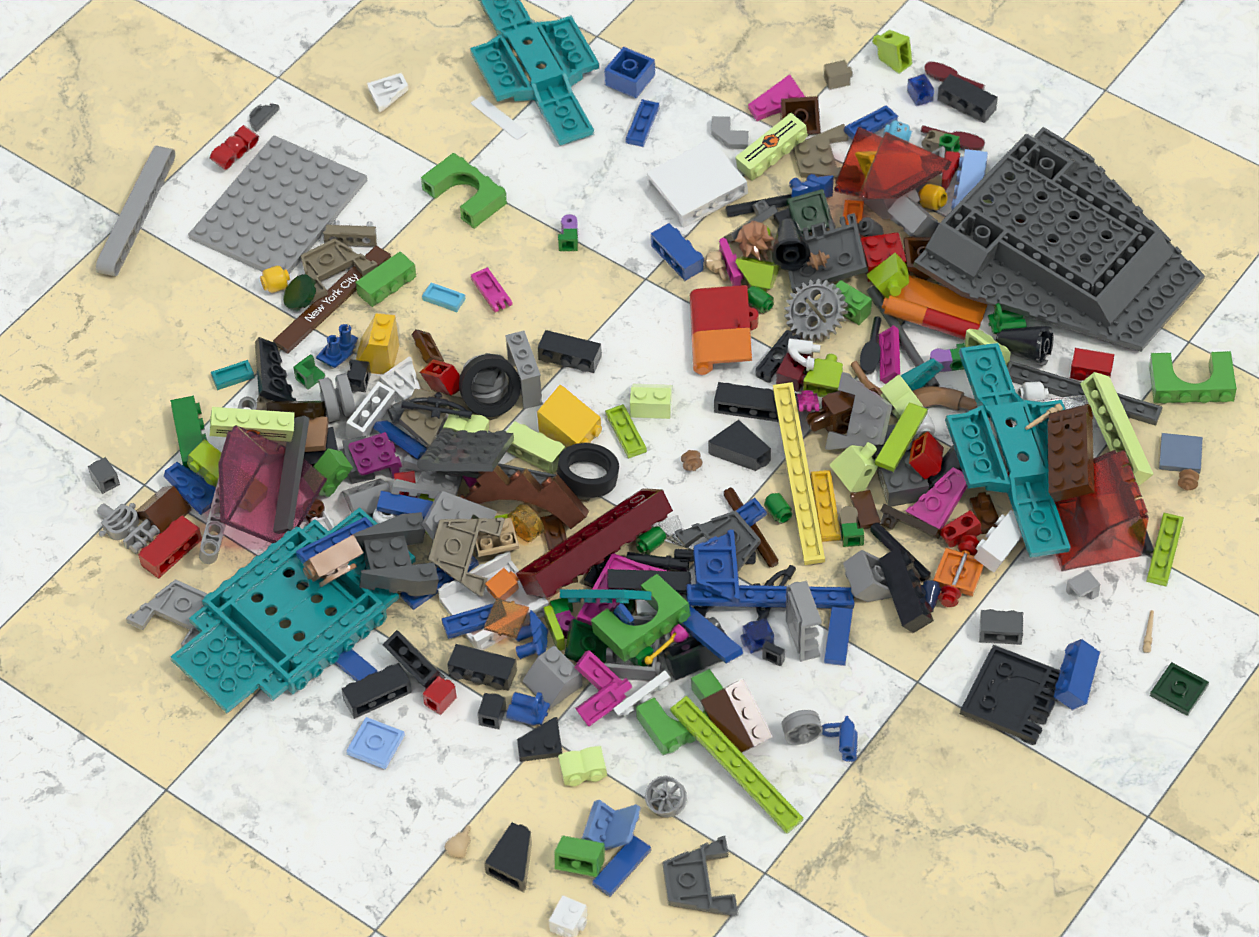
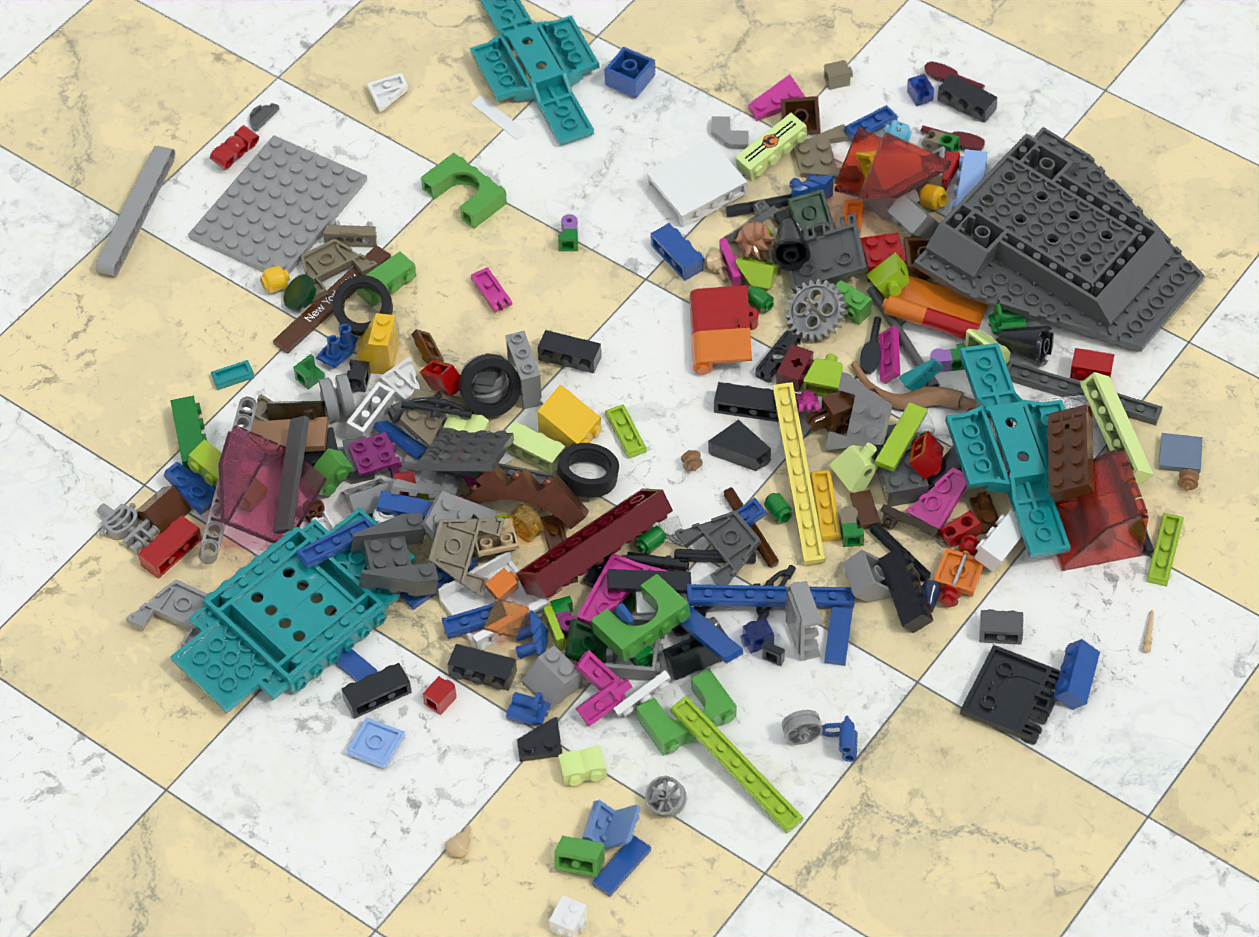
dark grey brick [88,457,120,494] -> none
yellowish green brick [209,407,294,442] -> none
black wing [255,337,297,401] -> none
brick [303,535,363,587] -> none
black brick [382,630,446,689] -> none
medium azure tile [422,282,466,312] -> none
black brick [477,693,506,729] -> none
black slope [484,822,532,892] -> none
teal wing [559,589,651,603] -> none
blue tile [626,99,660,147] -> none
yellowish green slope [630,384,673,419] -> none
hinge [644,624,689,664] -> none
dark grey wing [662,835,738,916] -> none
blue wing [693,530,740,603] -> none
reddish brown slope [700,679,773,753] -> none
white plant [788,339,821,371] -> none
medium nougat wheel [807,249,830,271] -> none
dark grey brick [858,217,884,237] -> none
lime torso [872,30,912,74] -> none
yellowish green brick [880,375,924,420] -> none
white head [1018,382,1049,402] -> none
tan piece [1025,403,1063,430] -> none
light grey panel [1066,570,1100,600] -> none
bright green arch [1149,351,1237,404] -> none
dark green tile [1150,662,1209,716] -> none
none -> black tyre [333,275,393,336]

